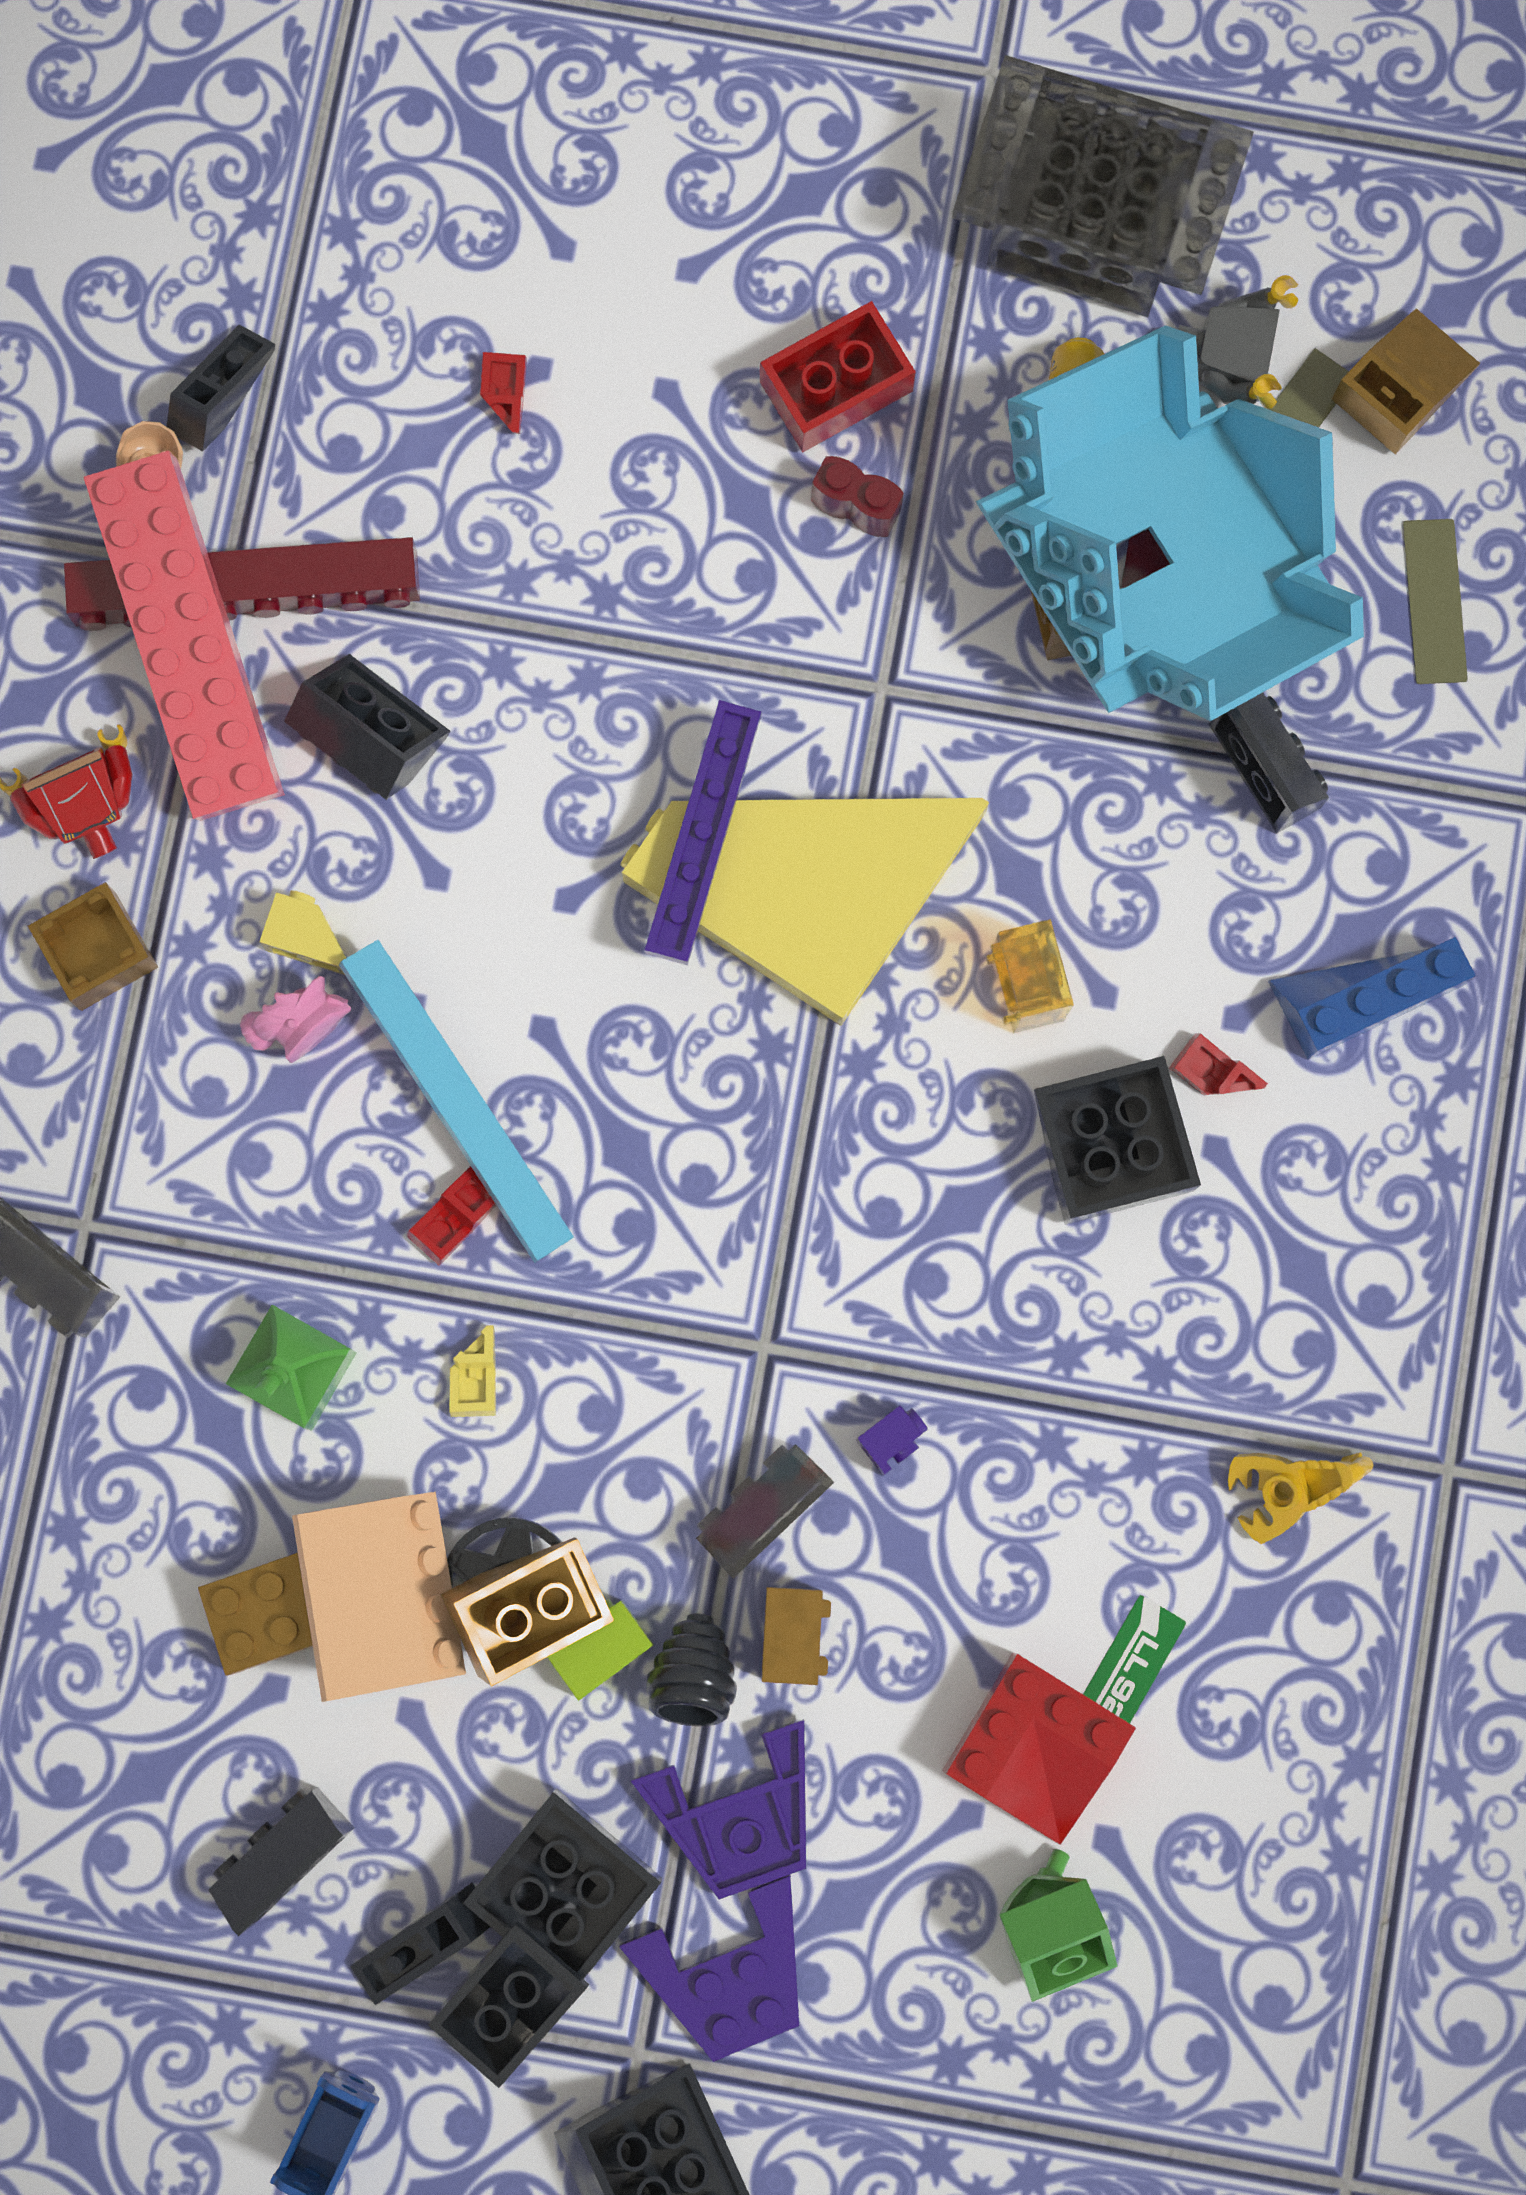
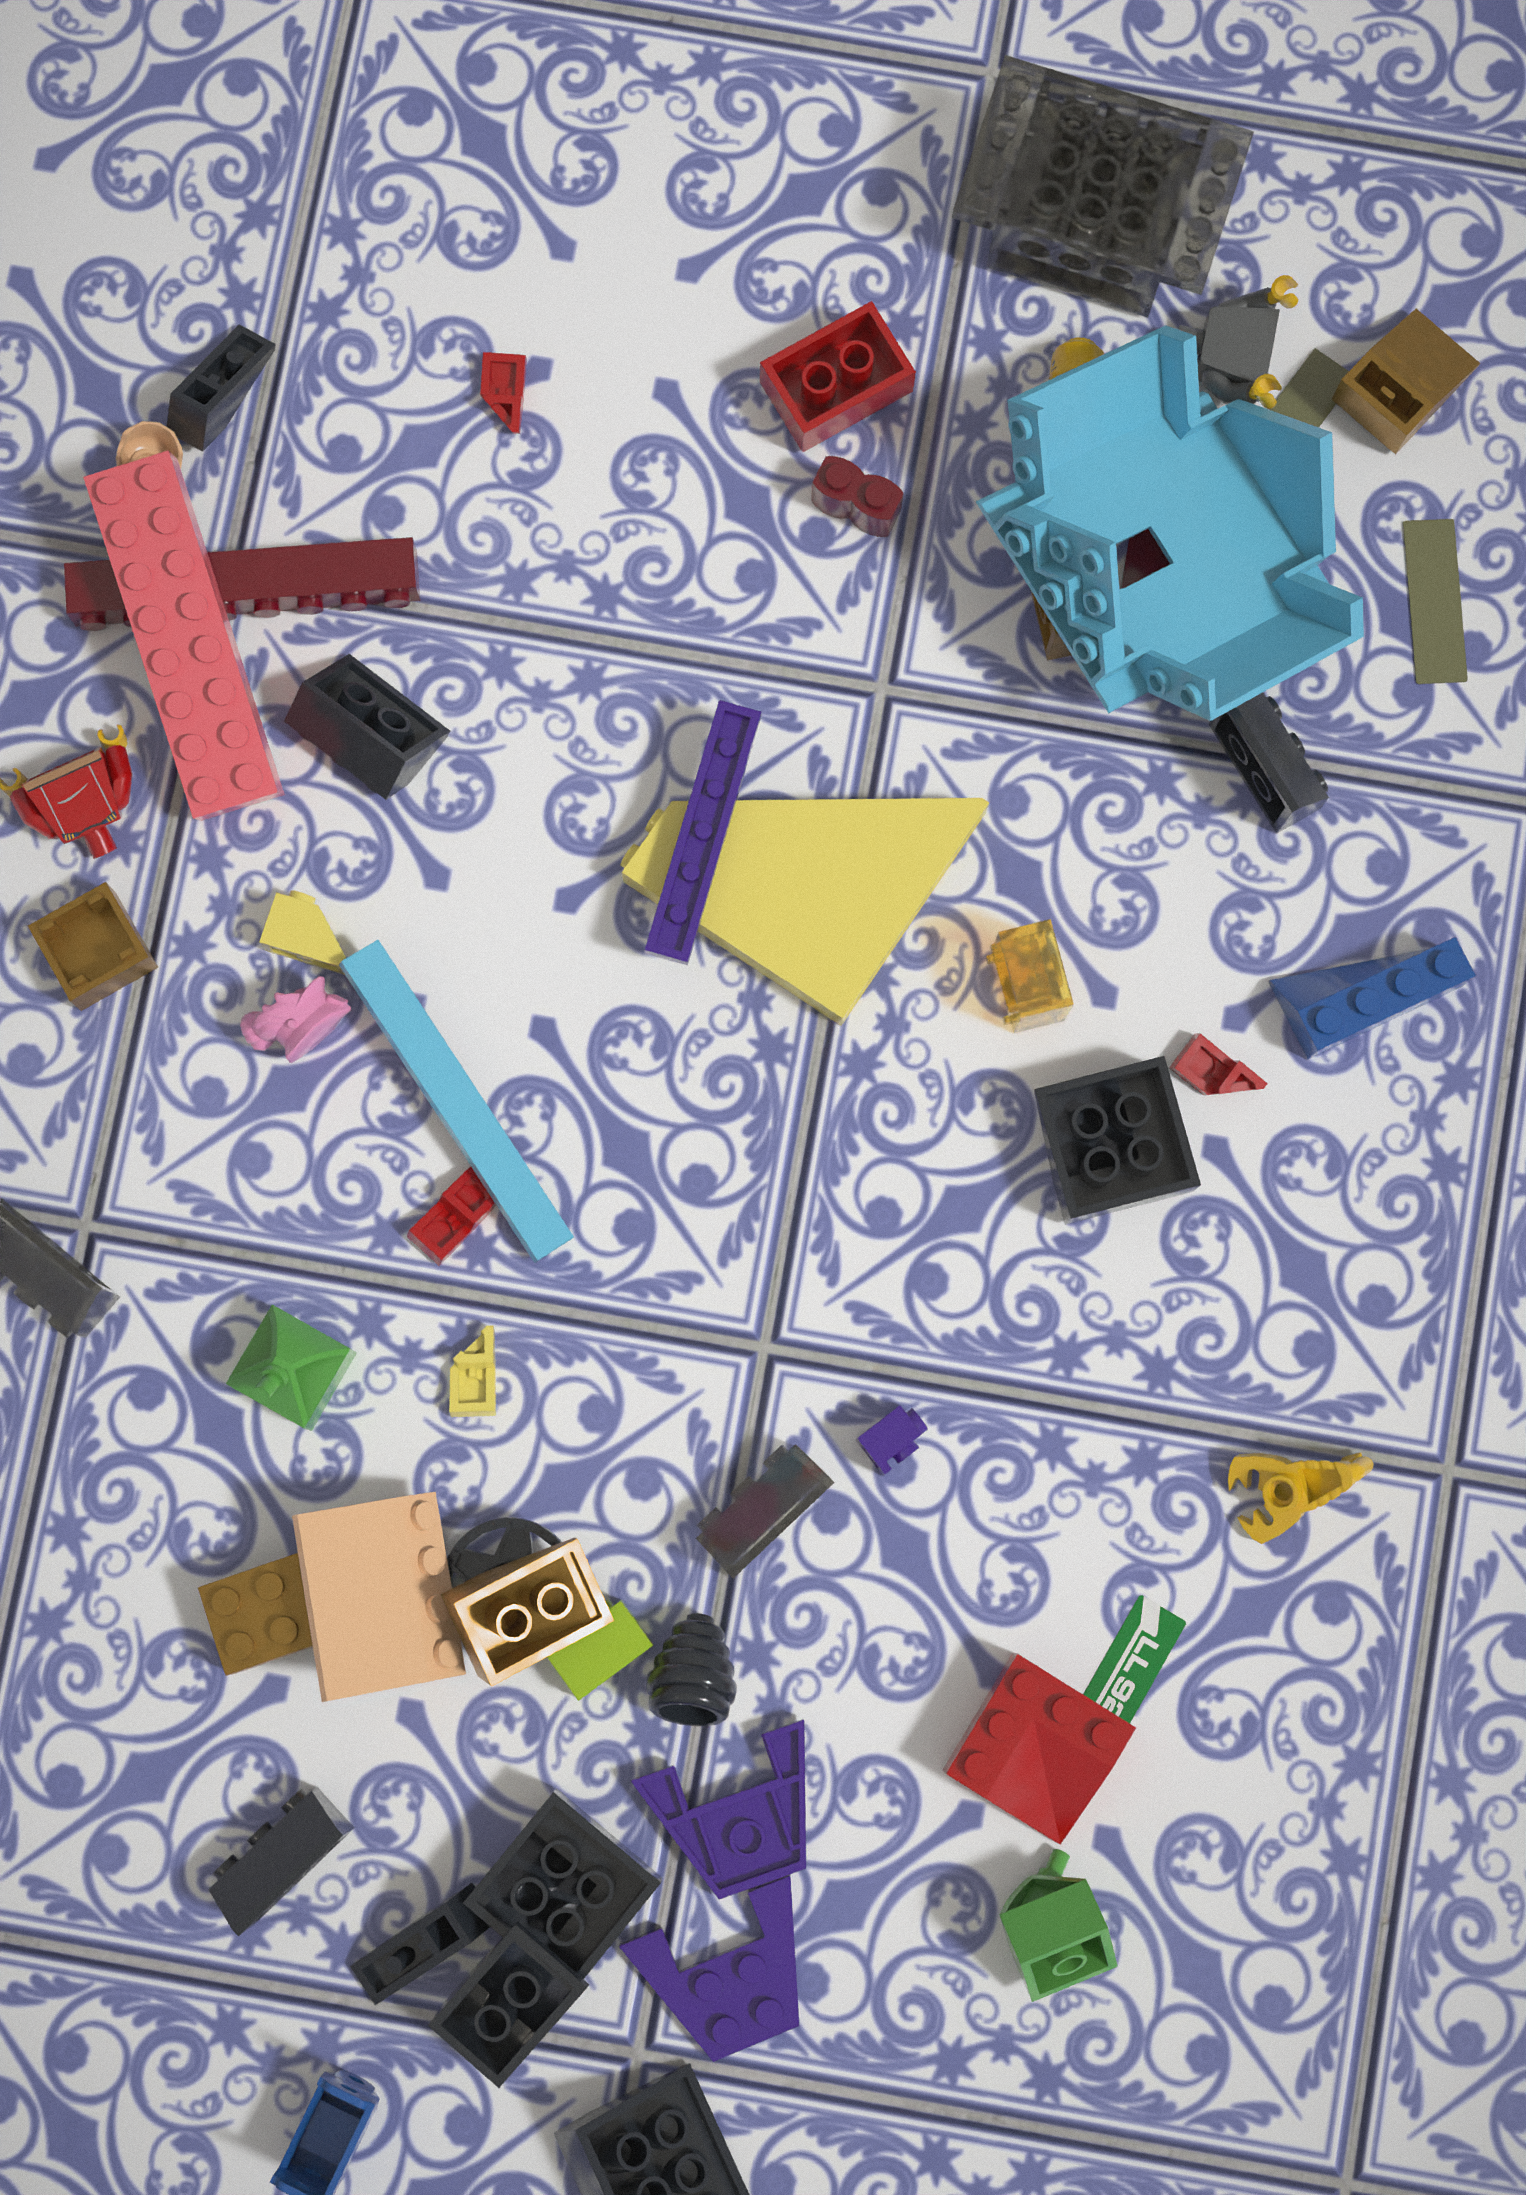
pearl gold container [761,1587,831,1685] -> none

